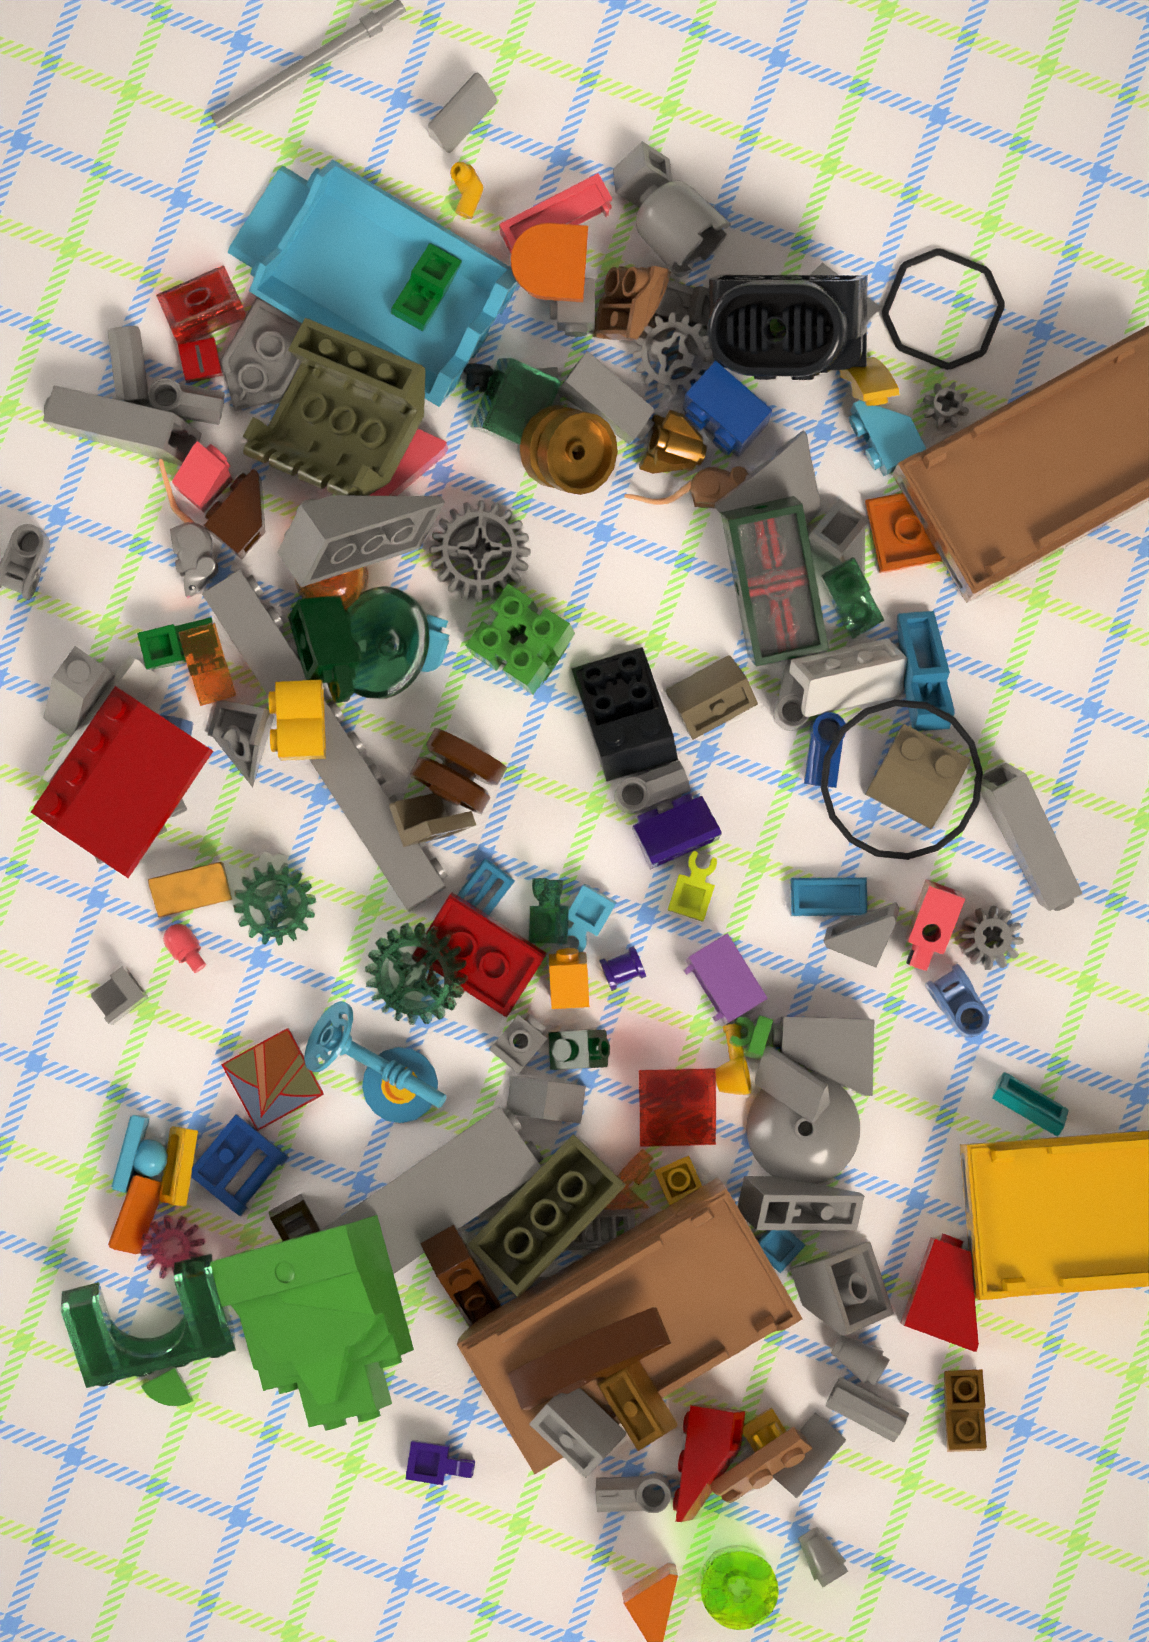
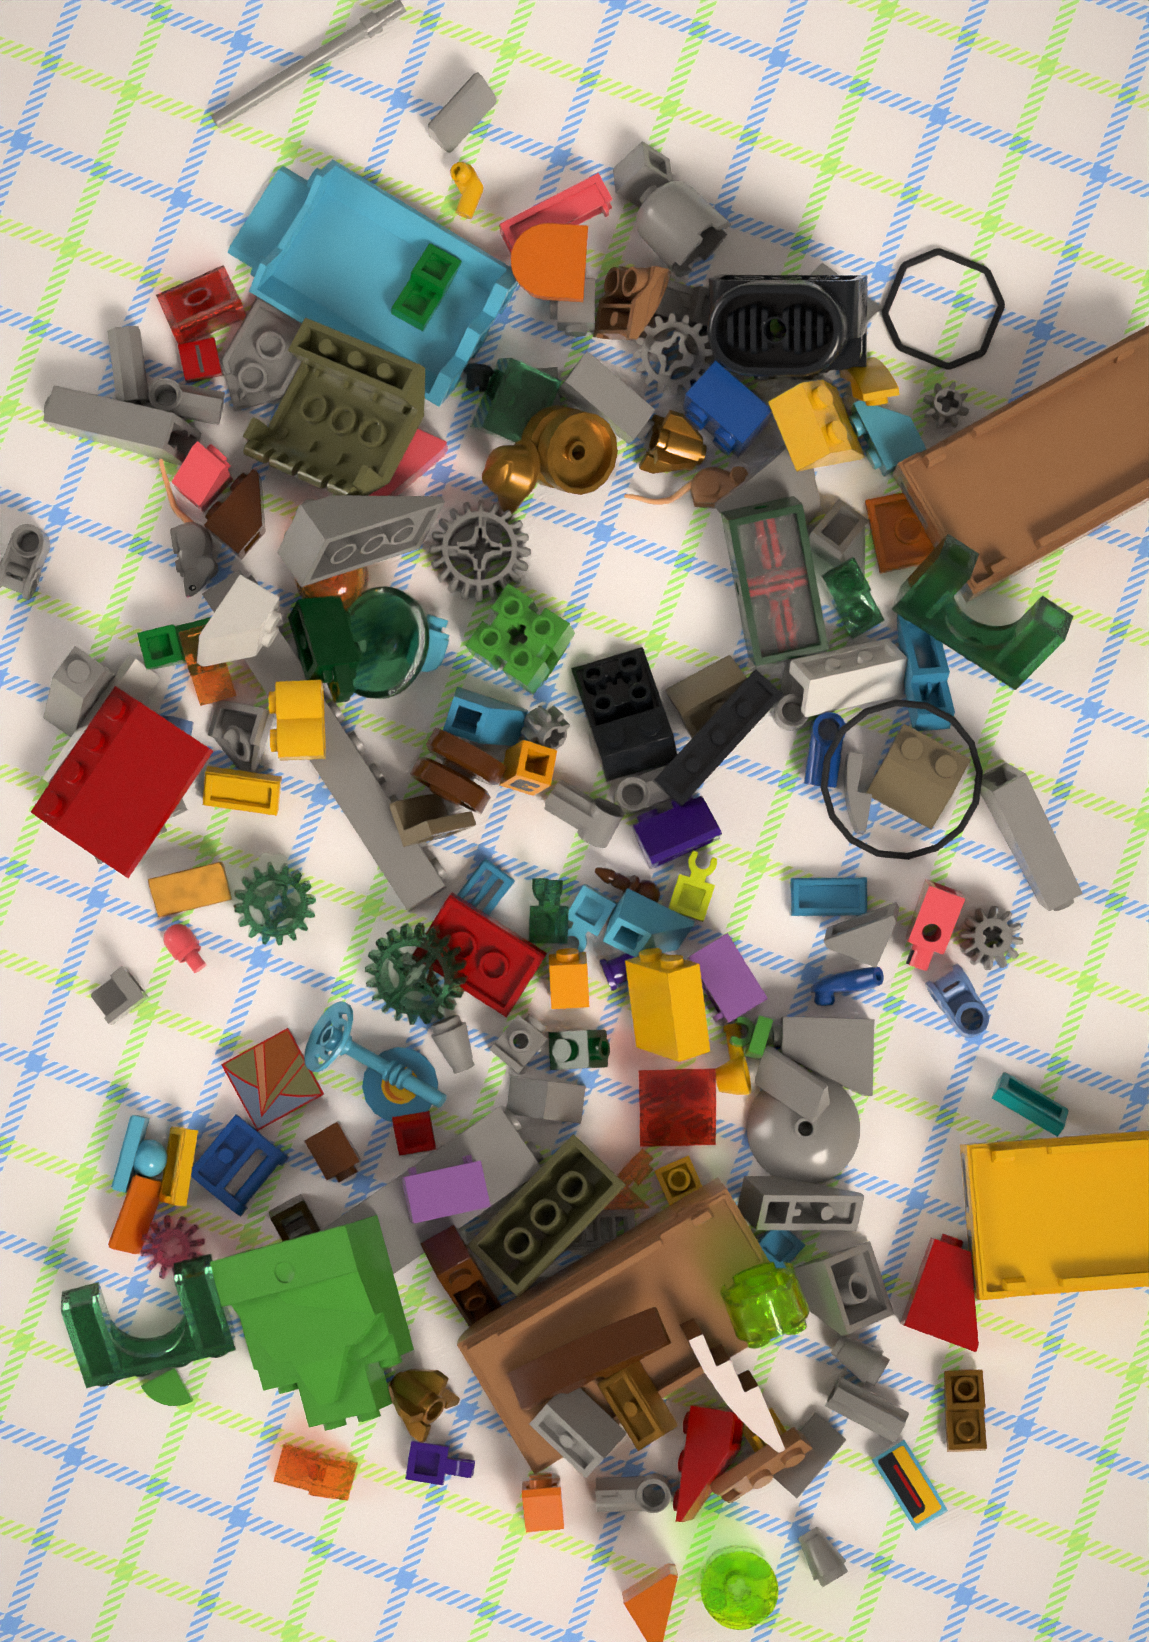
none -> white slope [197,575,281,667]
none -> yellow tile [202,766,282,816]
none -> clear orange slope [273,1443,358,1501]
none -> reddish brown brick [304,1121,362,1183]
none -> pearl gold brick [389,1369,460,1443]
none -> red tile [392,1111,436,1156]
none -> medium lavender container [401,1155,491,1224]
none -> light grey cone [431,1014,475,1074]
none -> dark azure slope [443,686,528,746]
none -> pearl gold piece [481,439,540,514]
none -> light orange brick [499,740,558,796]
none -> light grey gear [521,705,570,750]
none -> orange slope [521,1472,564,1533]
none -> light grey piece [544,780,624,848]
none -> reddish brown bar [594,867,660,903]
none -> medium azure slope [603,888,695,957]
none -> yellow brick [625,948,710,1062]
none -> black plate [653,669,784,807]
none -> slope [680,1318,785,1453]
none -> clear neon green brick [720,1262,810,1349]
none -> yellow slope [768,380,865,472]
none -> blue arm [811,967,884,1006]
none -> light grey slope [844,752,872,835]
none -> slope [872,1440,948,1531]
none -> clear green arch [891,534,1073,690]

